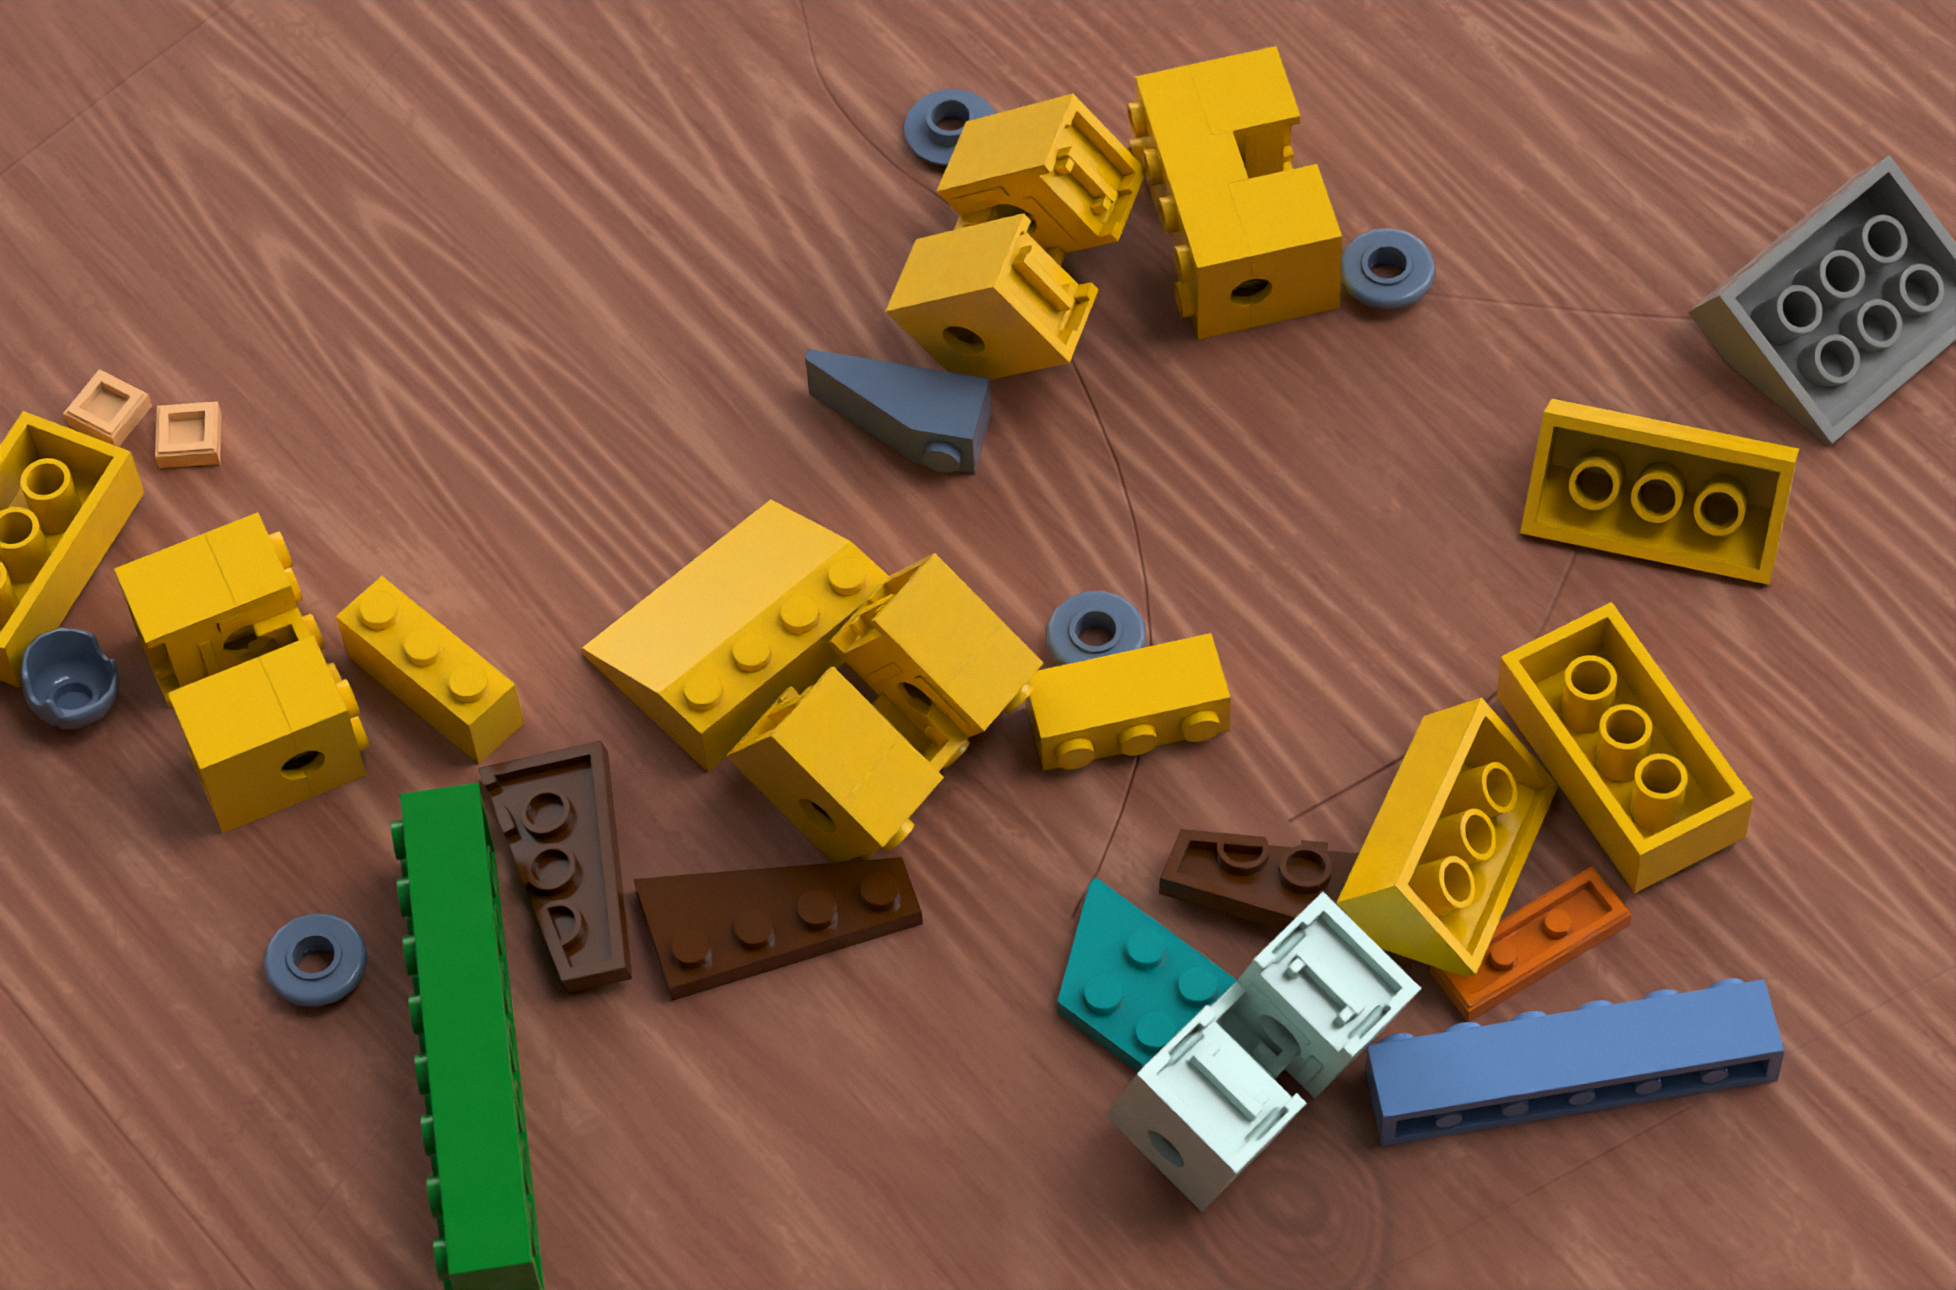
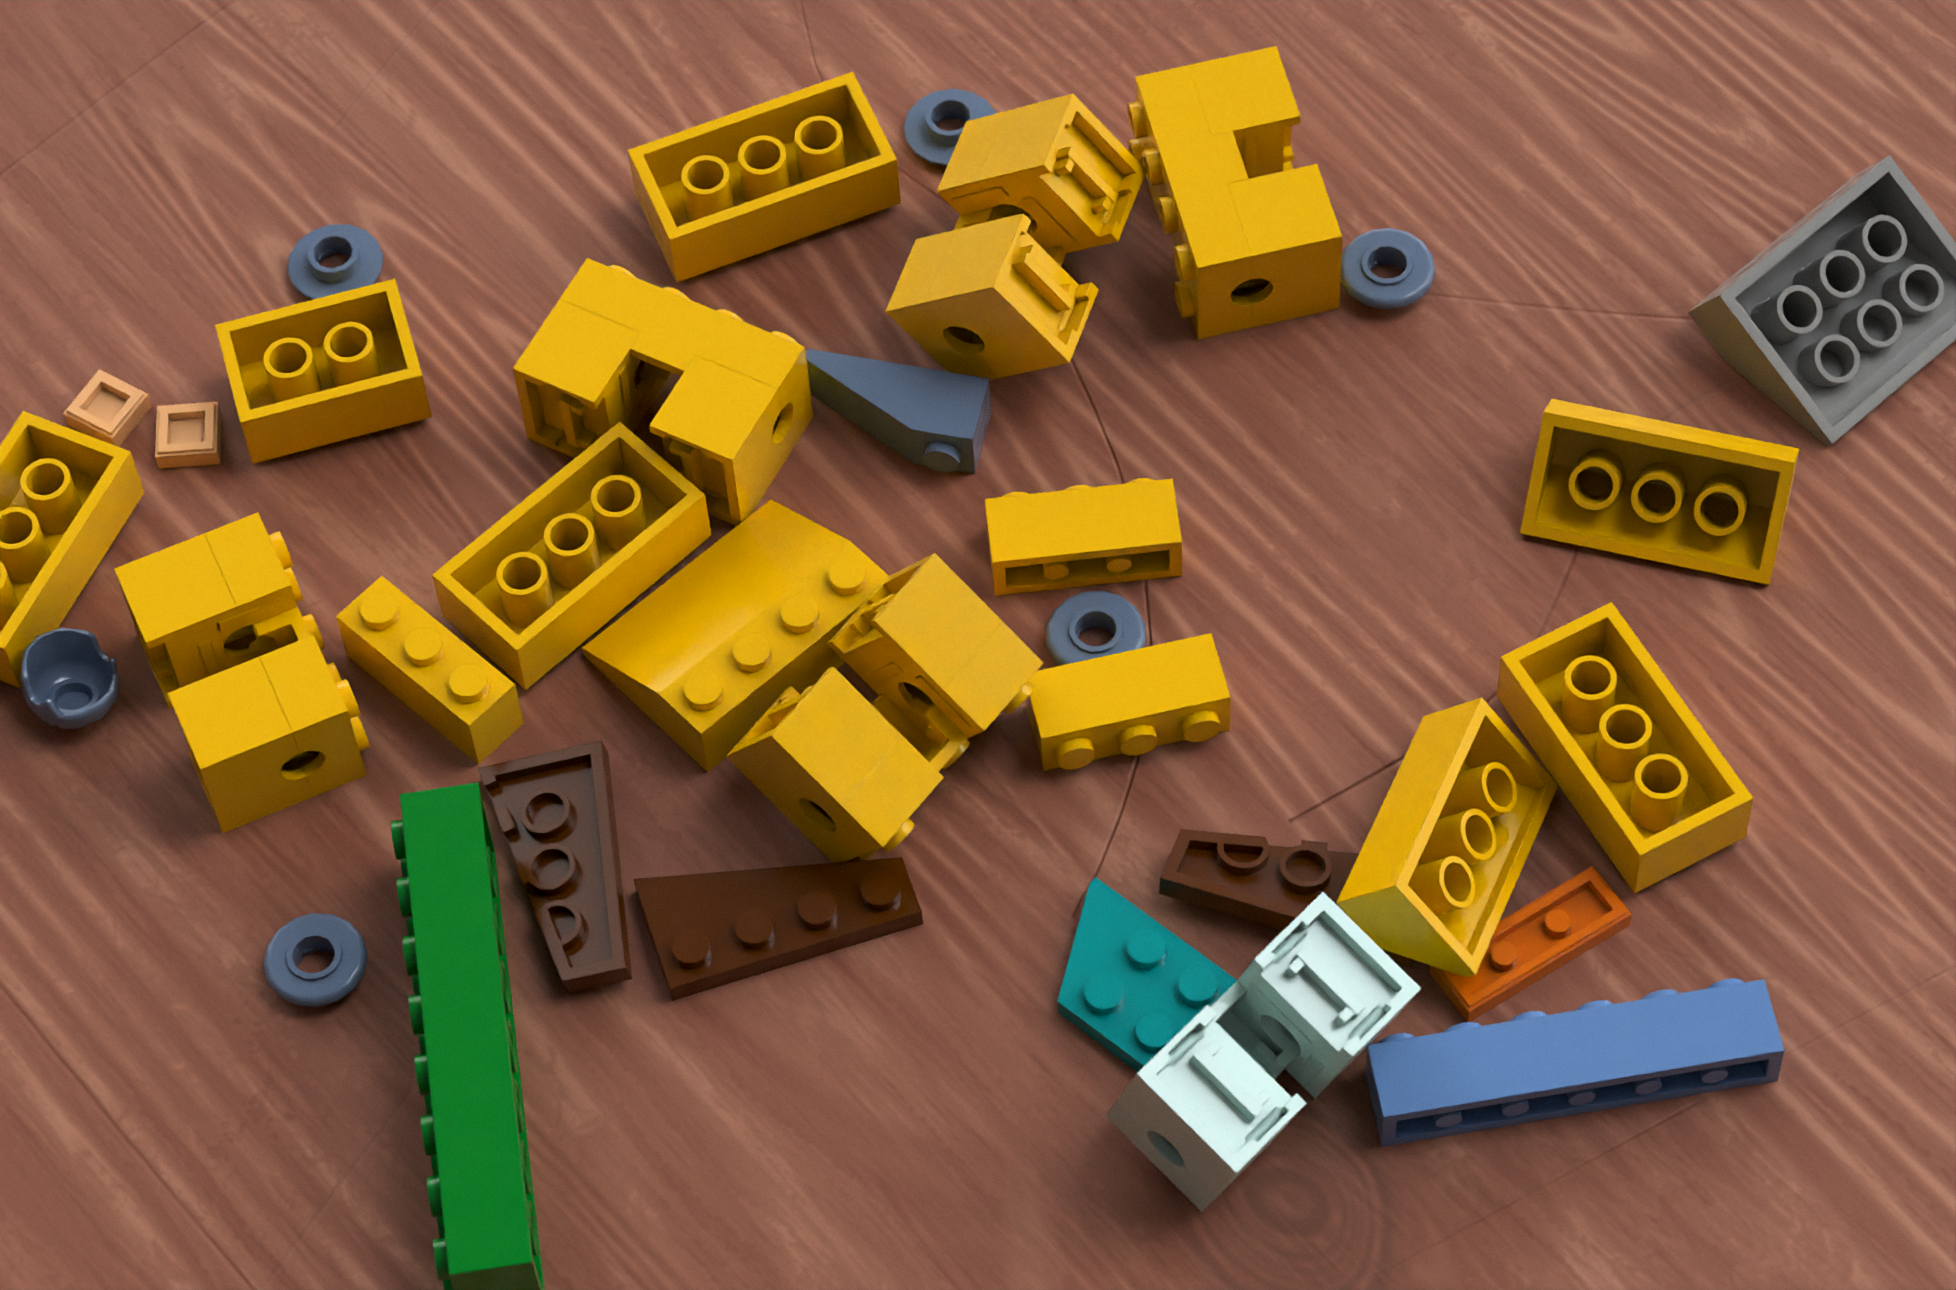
none -> yellow brick [215,279,432,464]
none -> sand blue piece [288,224,383,300]
none -> yellow brick [432,422,712,690]
none -> yellow piece [513,258,813,526]
none -> yellow brick [628,71,901,283]
none -> yellow brick [984,478,1182,596]

